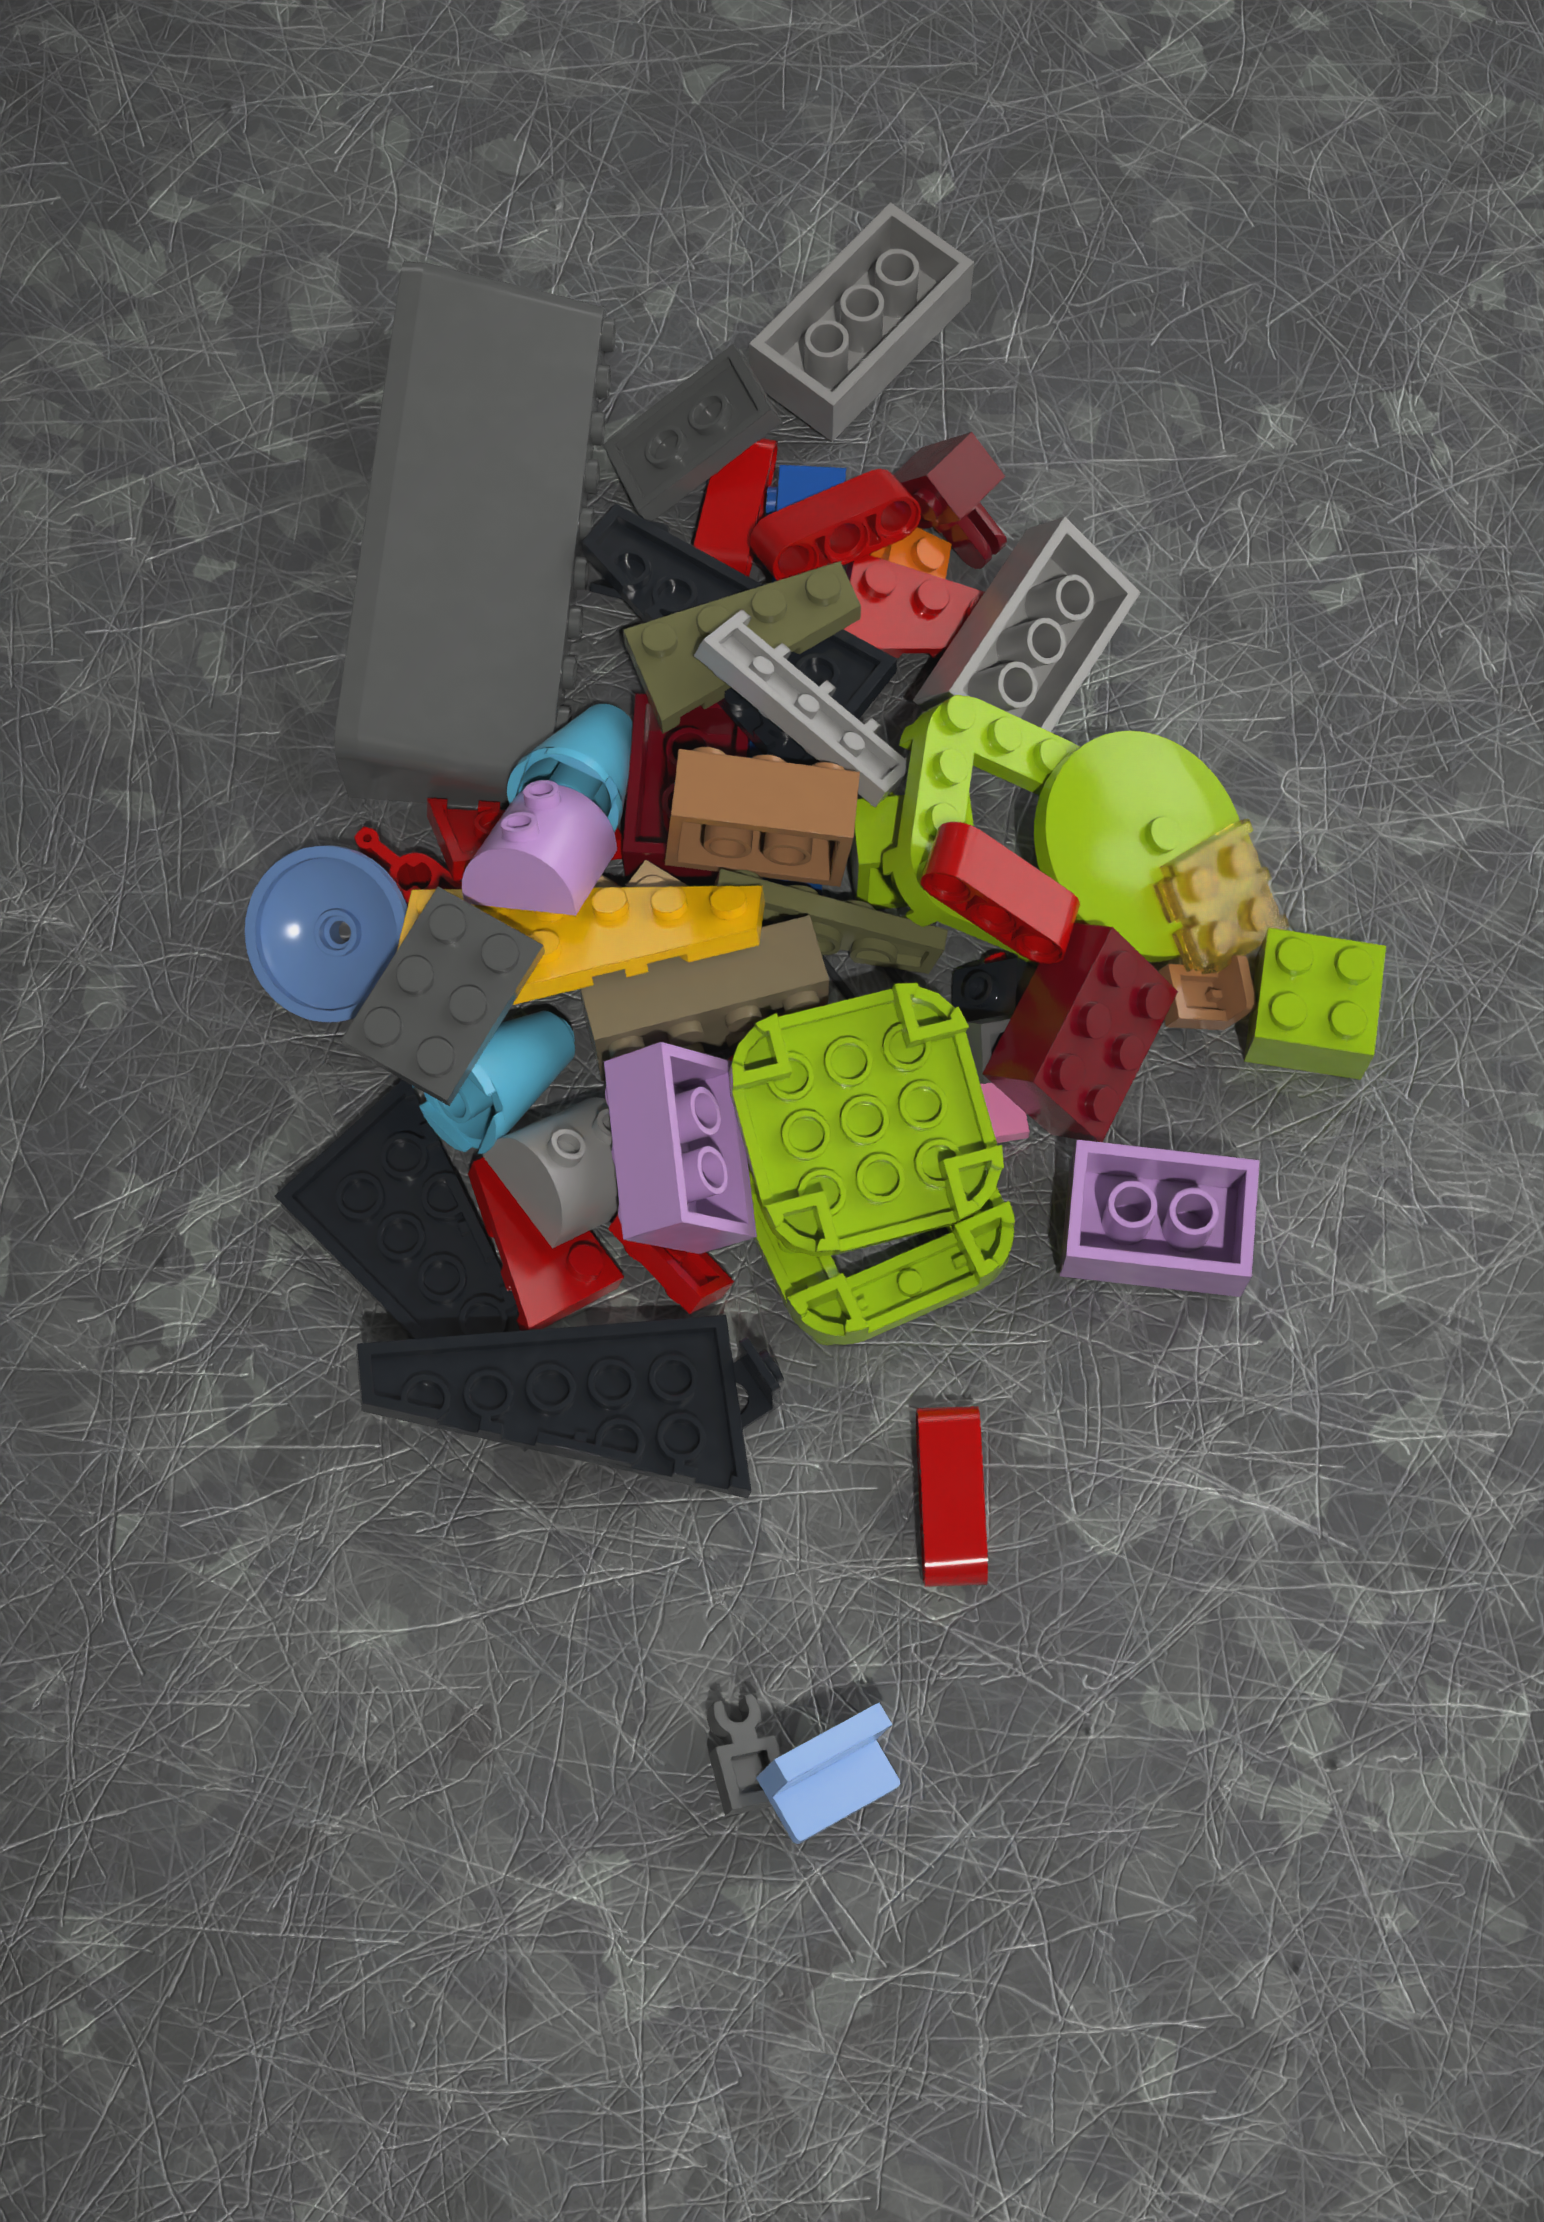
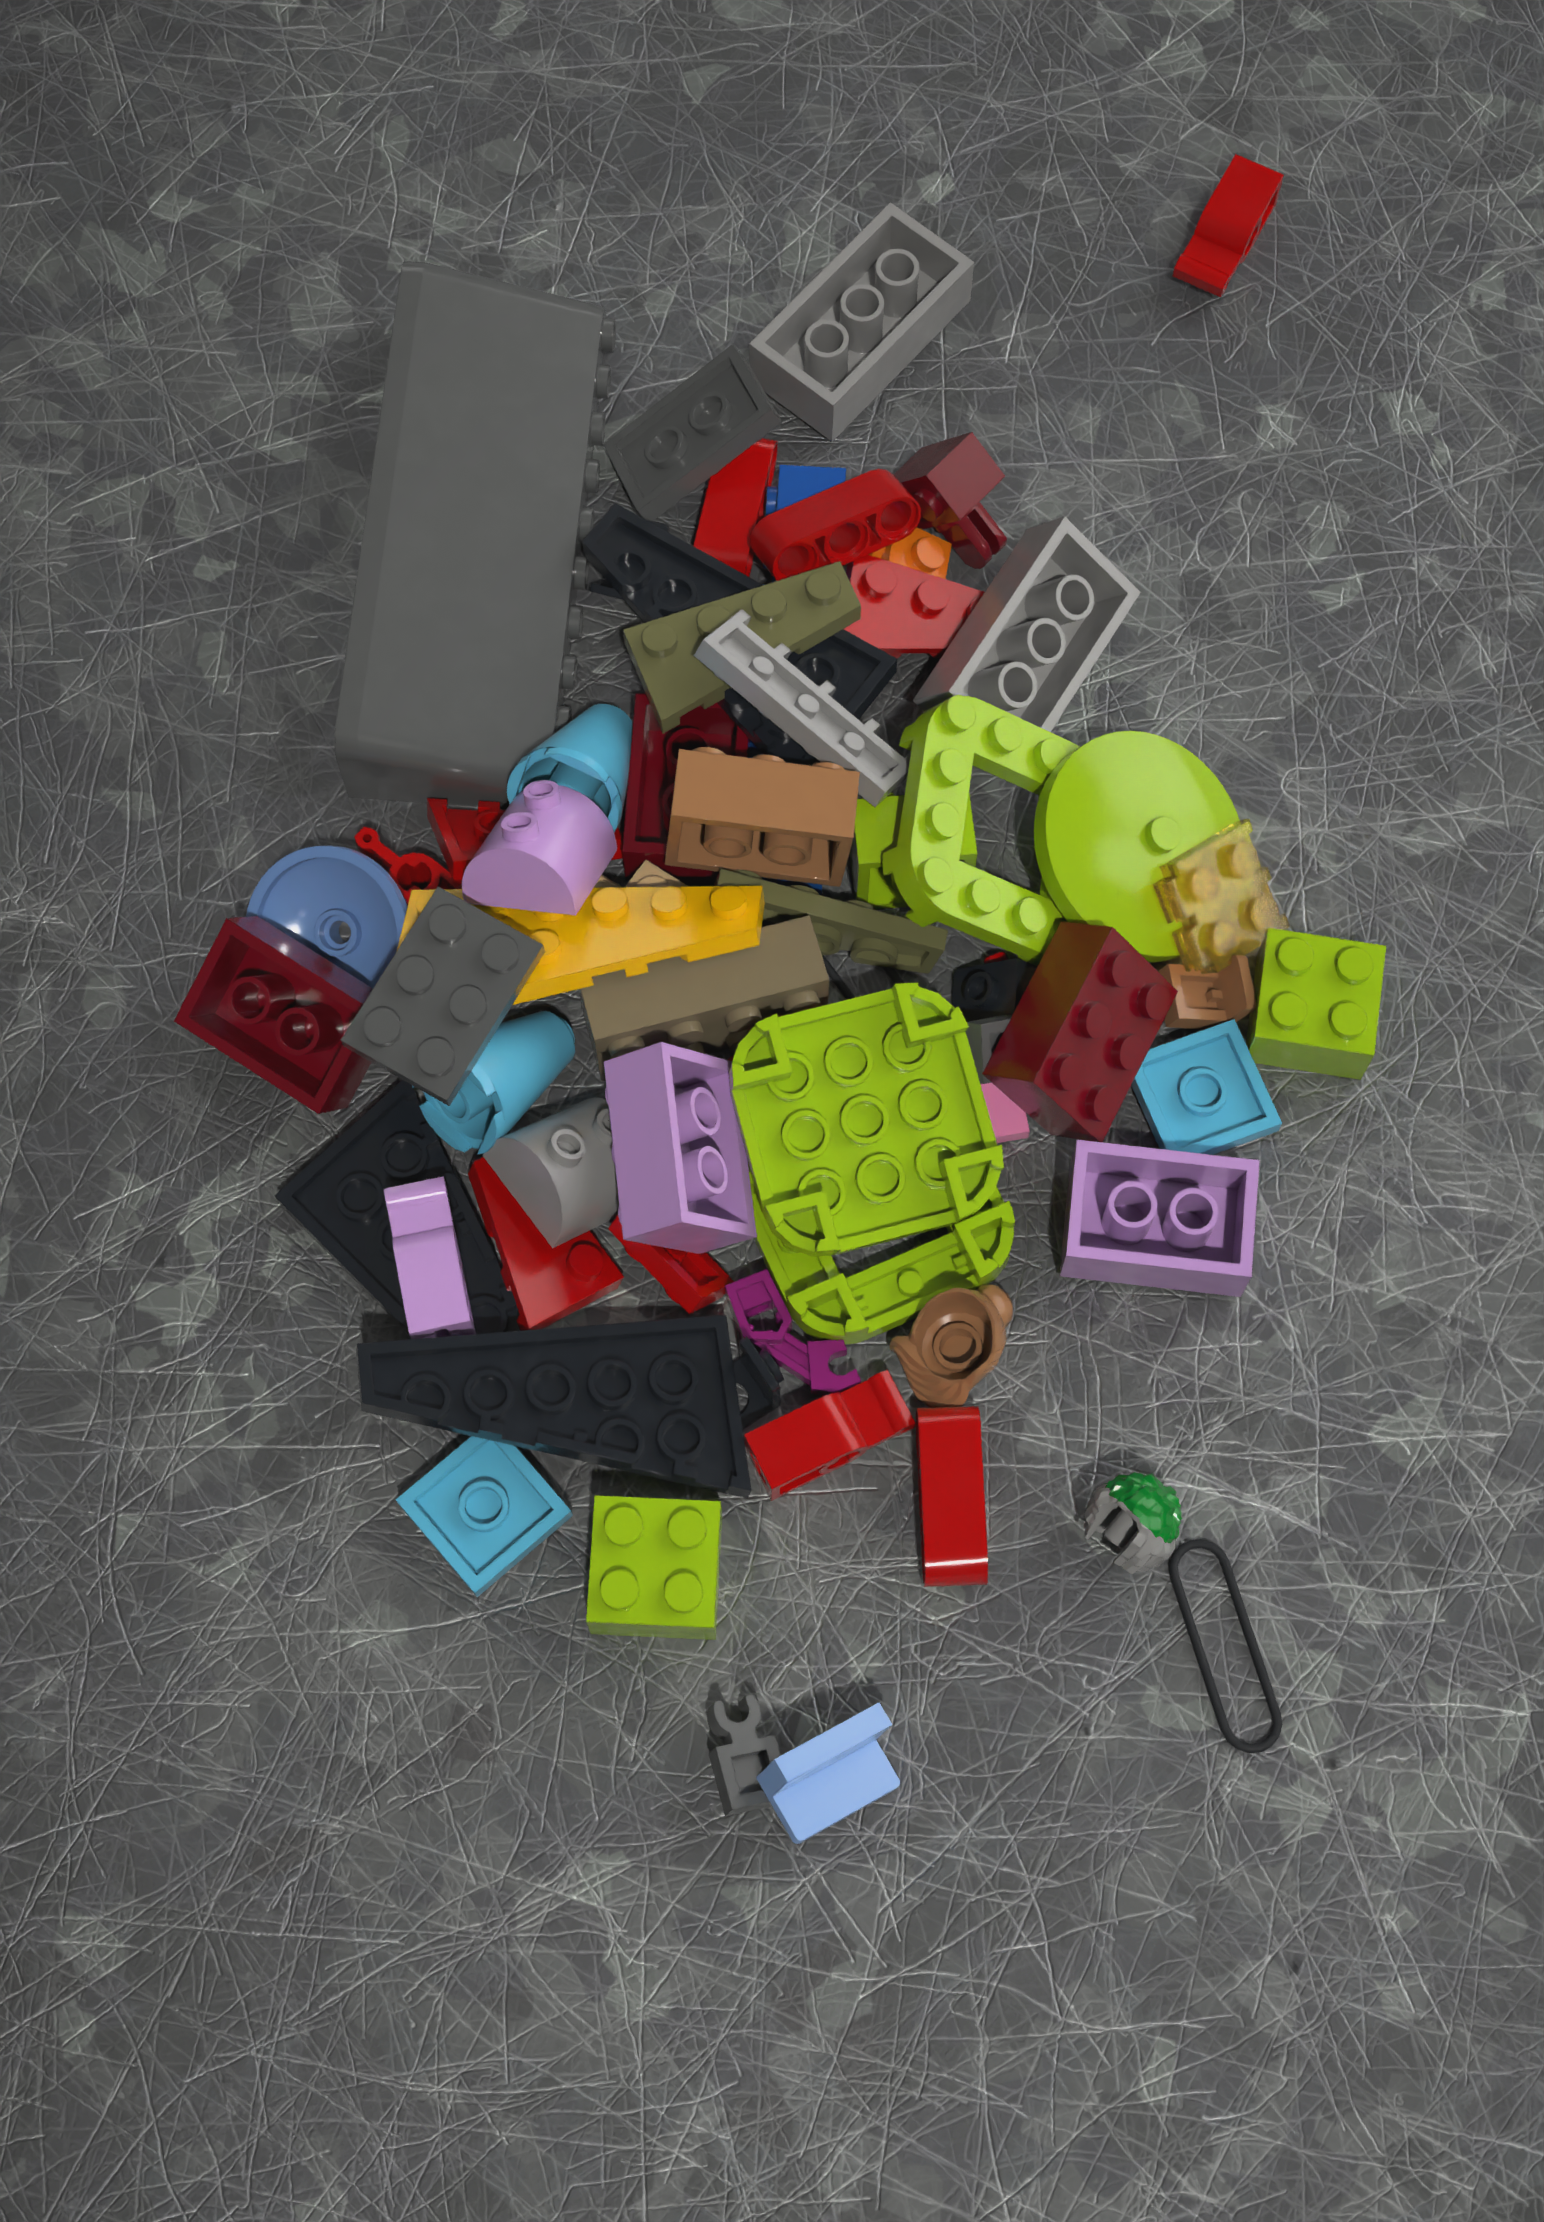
red beam [921,822,1080,964] -> none
none -> dark red brick [174,916,373,1114]
none -> lavender piece [384,1176,476,1339]
none -> medium azure plate [396,1436,573,1597]
none -> lime brick [586,1495,722,1640]
none -> magenta piece [725,1269,861,1396]
none -> red piece [744,1370,916,1501]
none -> medium nougat hair [889,1284,1013,1408]
none -> piece [1083,1472,1182,1574]
none -> medium azure plate [1131,1019,1282,1155]
none -> black piece [1169,1539,1282,1753]
none -> red piece [1172,154,1284,297]

